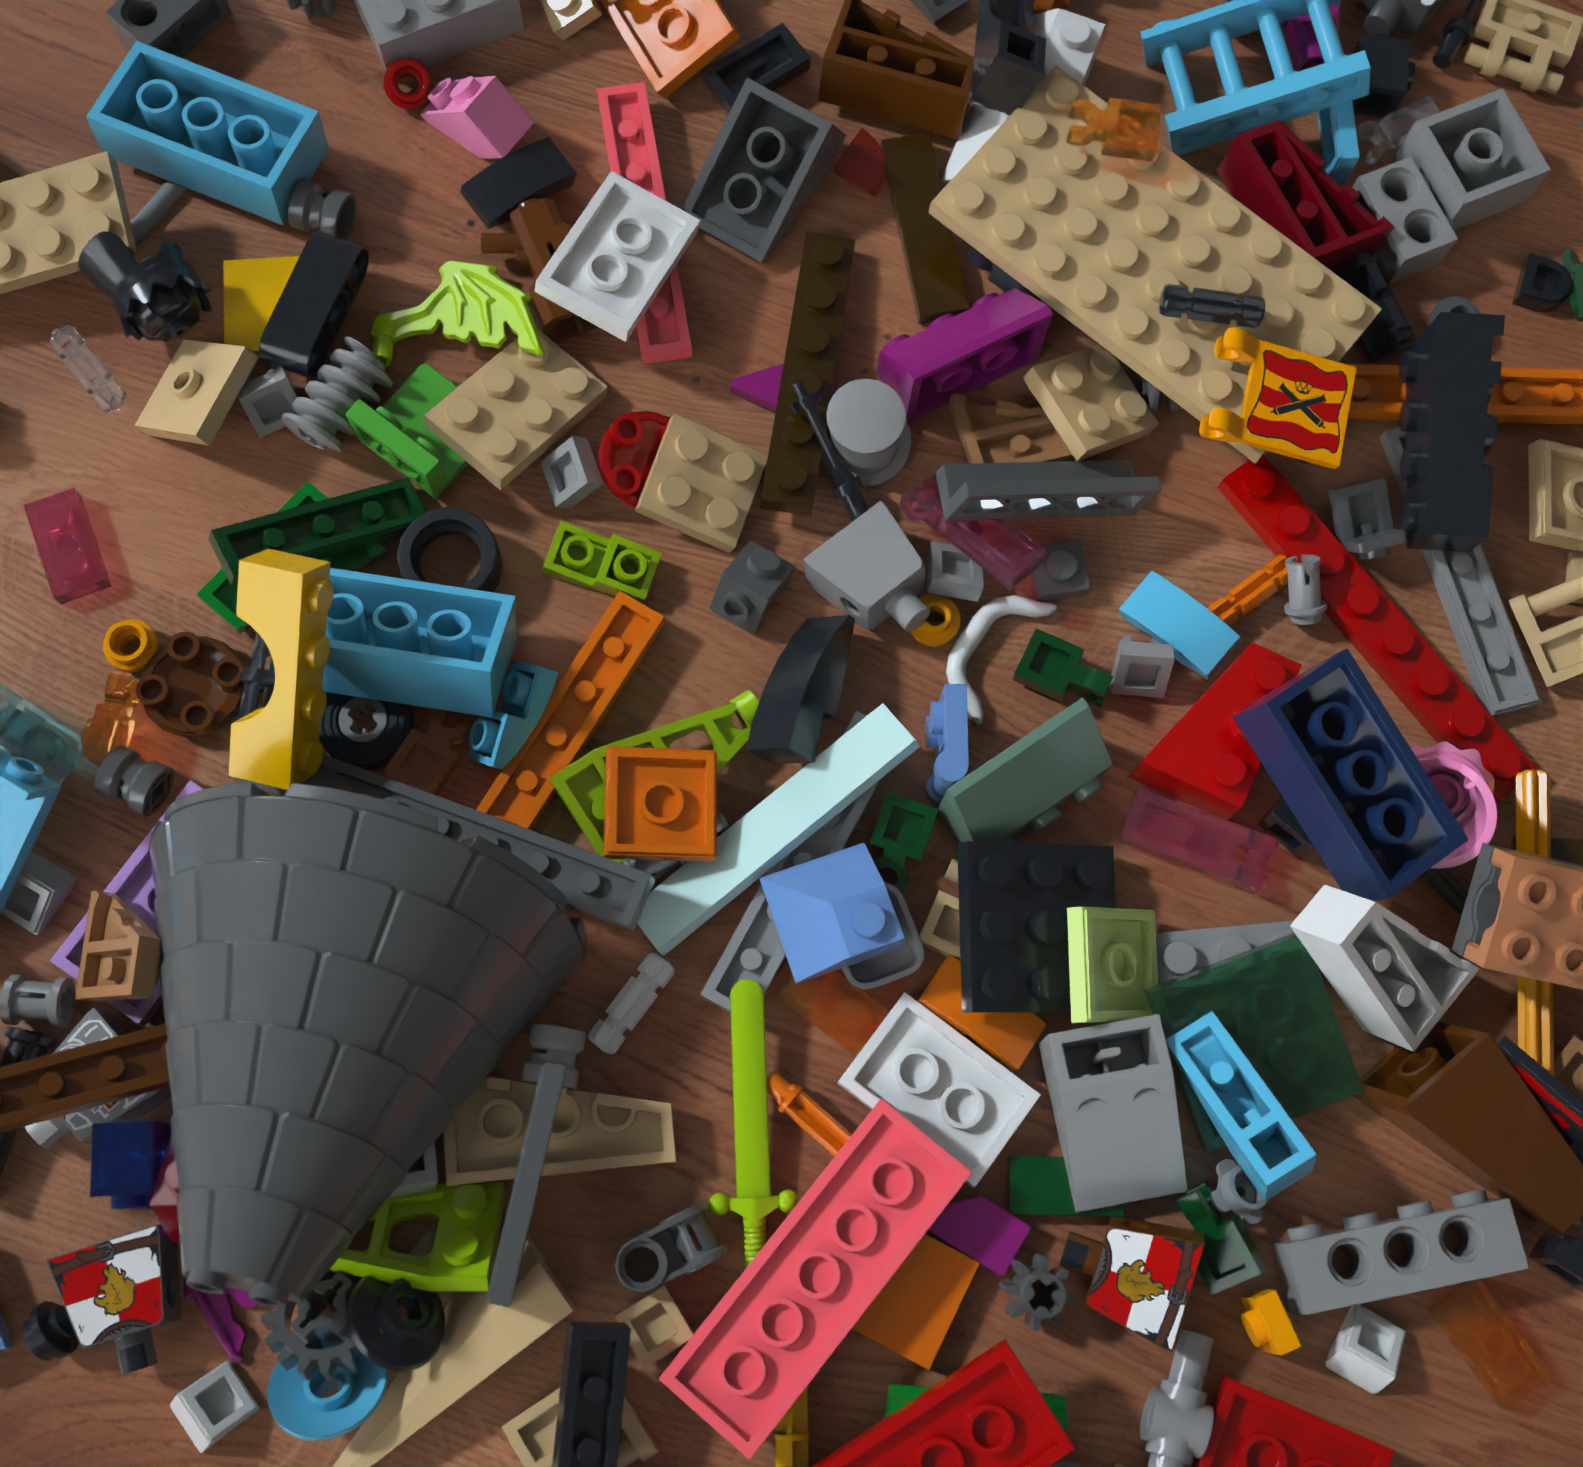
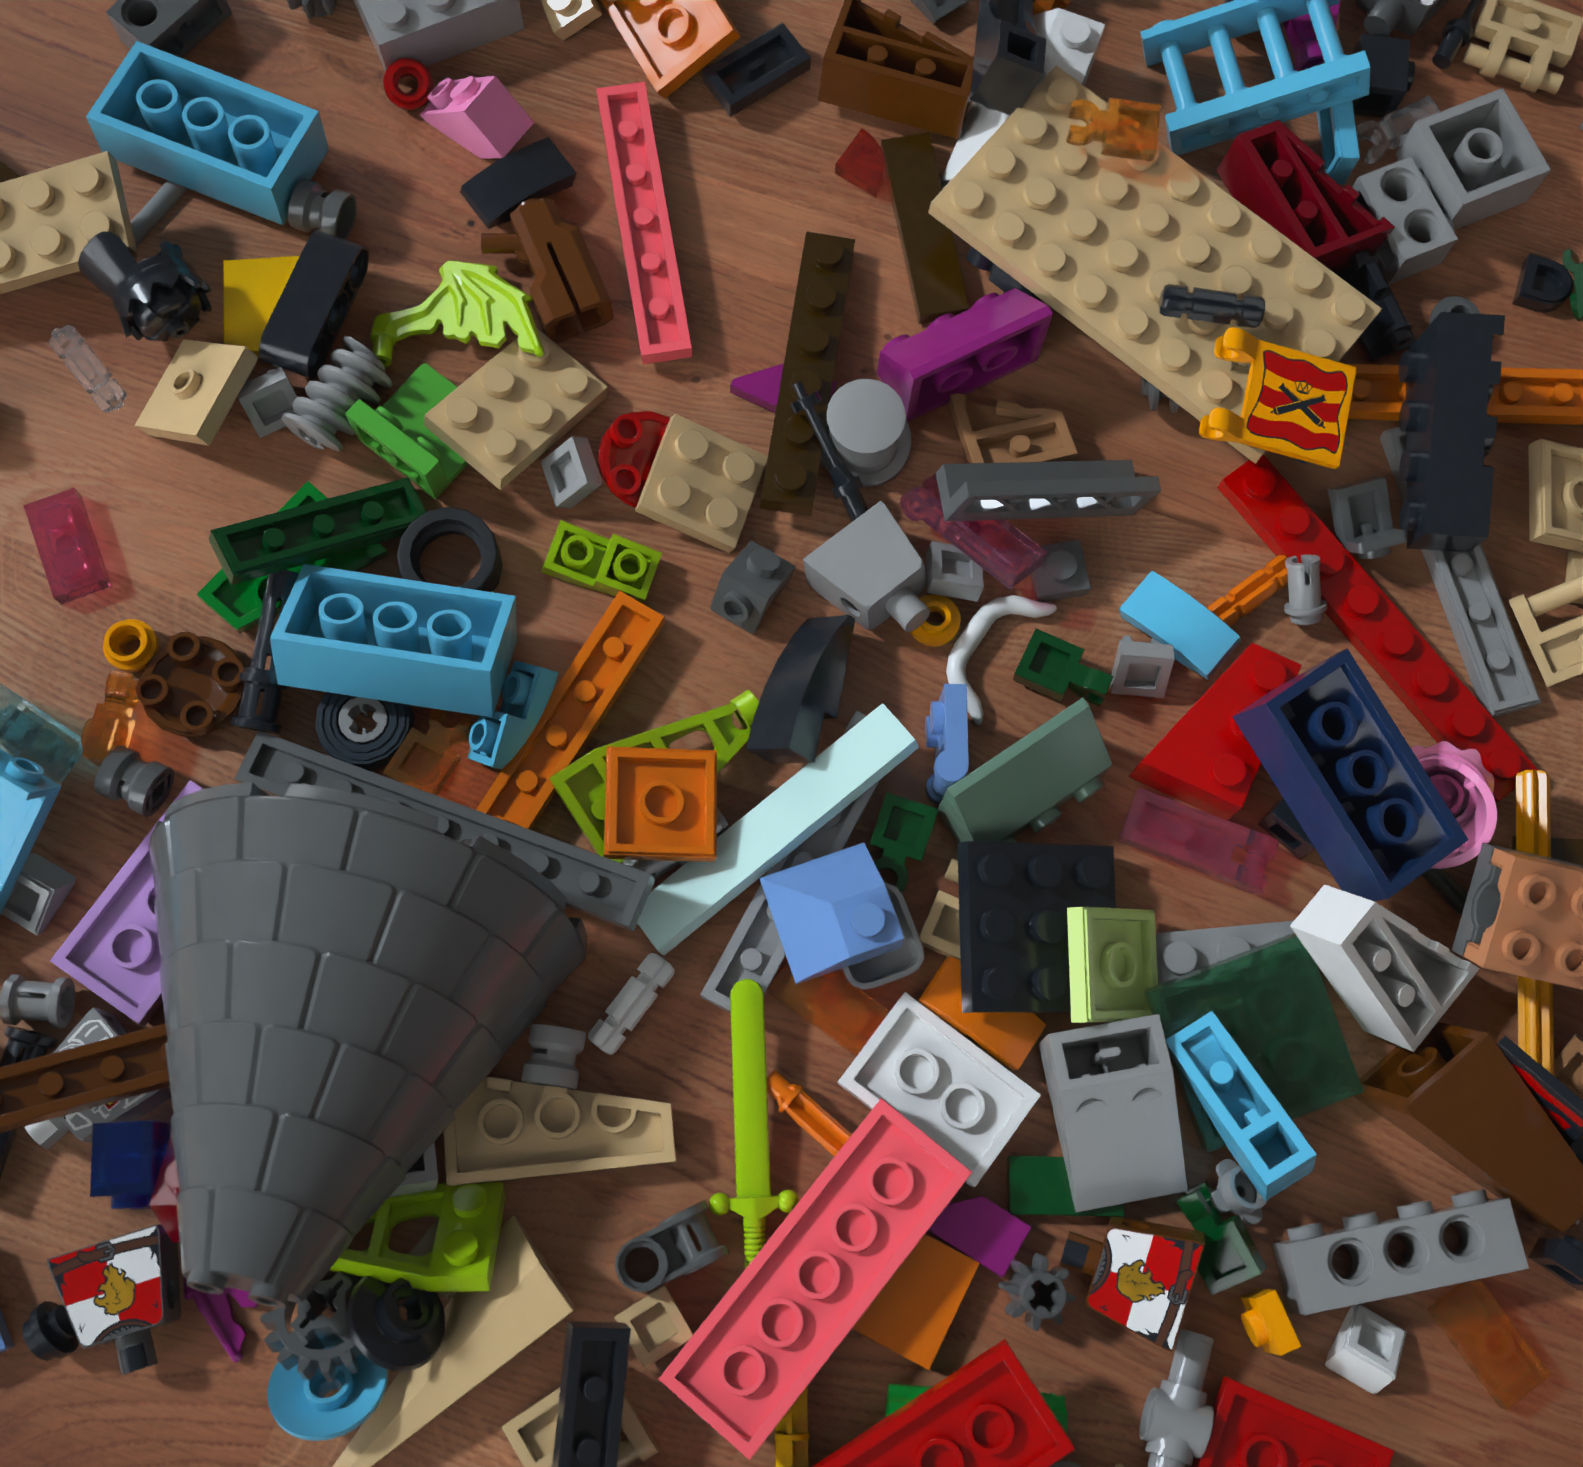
medium nougat wing [75,890,162,1002] -> none
white slope [170,1360,260,1453] -> none
yellow arch [229,549,334,790] -> none
dark grey tile [486,1062,566,1307] -> none
white plate [534,171,701,342] -> none
dark grey slope [682,78,846,263] -> none
tan plate [1023,344,1159,462] -> none

